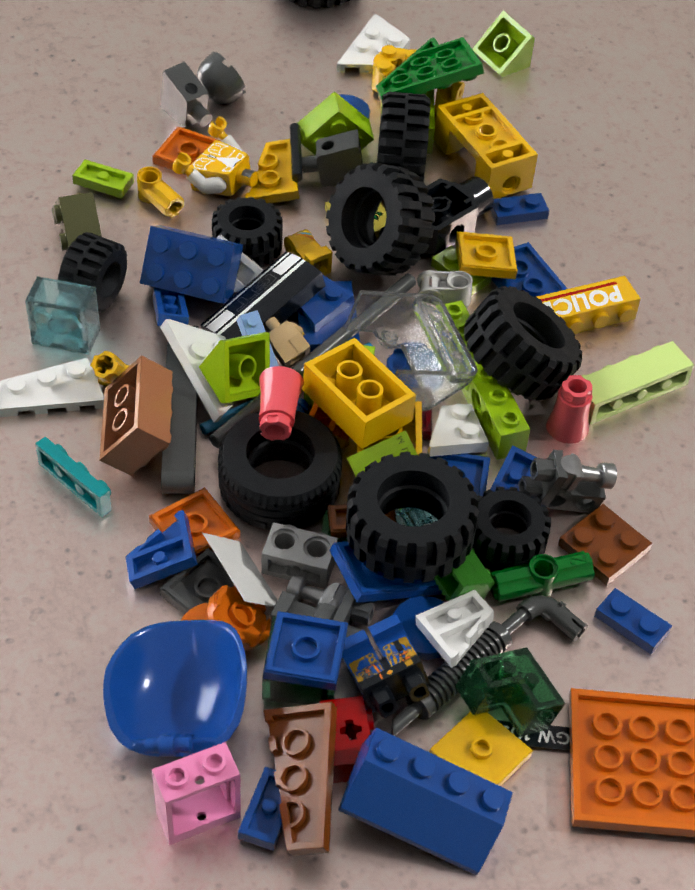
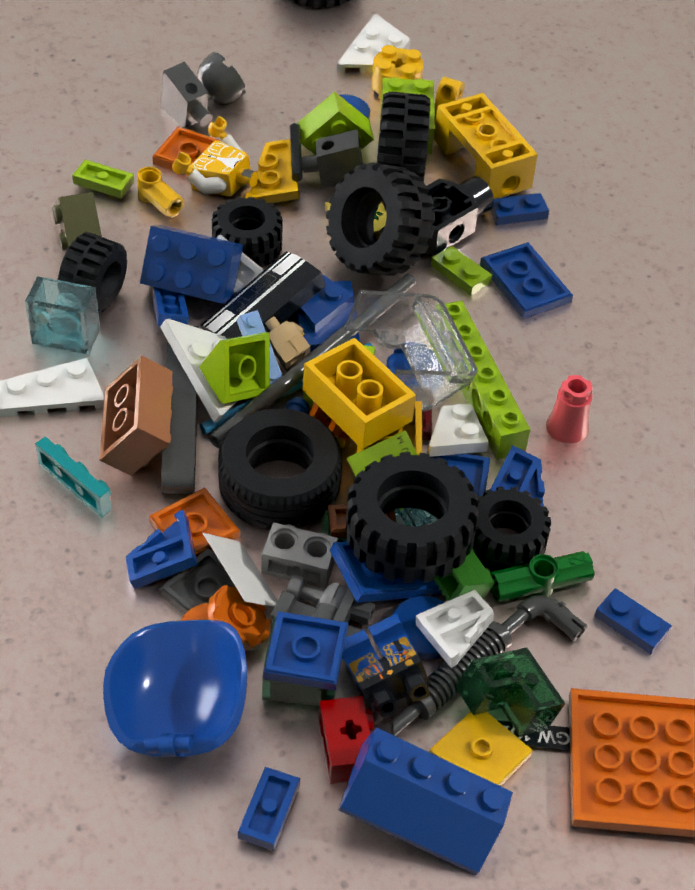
yellow piece [90,351,129,387] -> none
bright pink window [152,742,241,845] -> none
coral plant [258,366,304,441] -> none
dark orange wing [264,702,337,856] -> none
yellow leg [284,229,332,276] -> none
green wing [376,37,484,102] -> none
white piece [417,270,473,309] -> none
yellow plate [455,232,518,279] -> none
black tyre [464,286,582,401] -> none
lime slope [472,10,535,77] -> none
dark grey hips [518,450,617,513] -> none
yellow brick [537,275,641,335] -> none
dark orange plate [558,504,652,586] -> none
yellowish green brick [582,341,694,425] -> none

